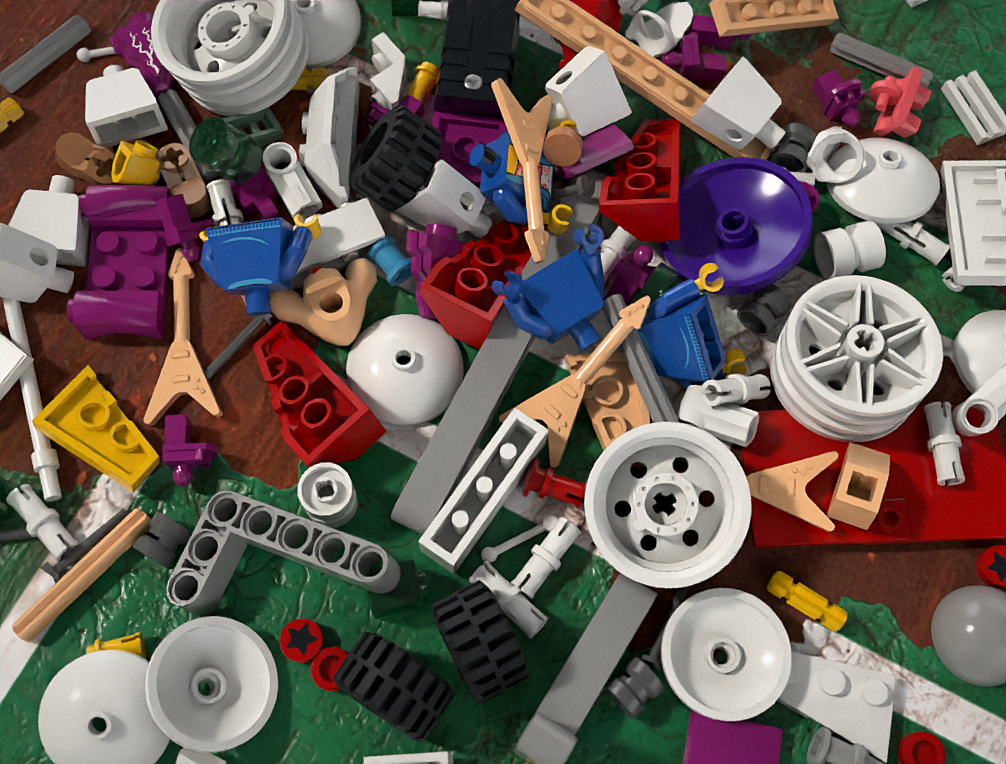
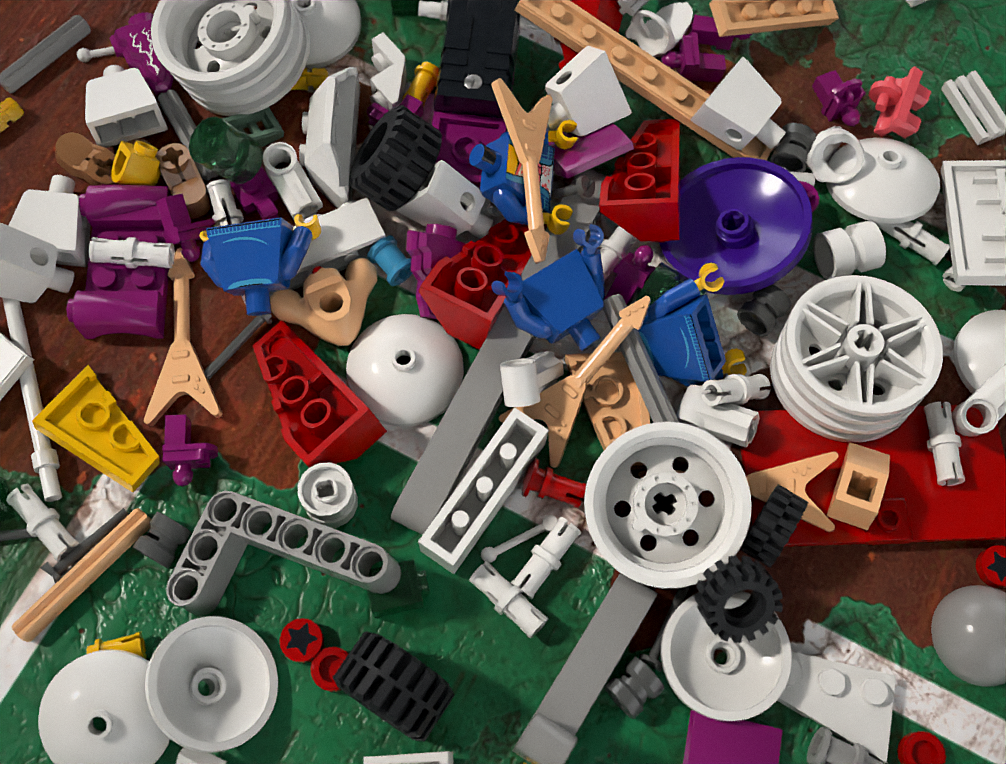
black tyre [432,580,528,704] -> none
nougat tile [543,126,583,167] -> none
yellow axle [767,571,848,632] -> none
light grey axle [830,33,933,88] -> none
none -> white pin [89,237,175,269]
none -> white piece [500,351,564,407]
none -> black tyre [695,555,783,643]
none -> black tyre [739,484,809,568]

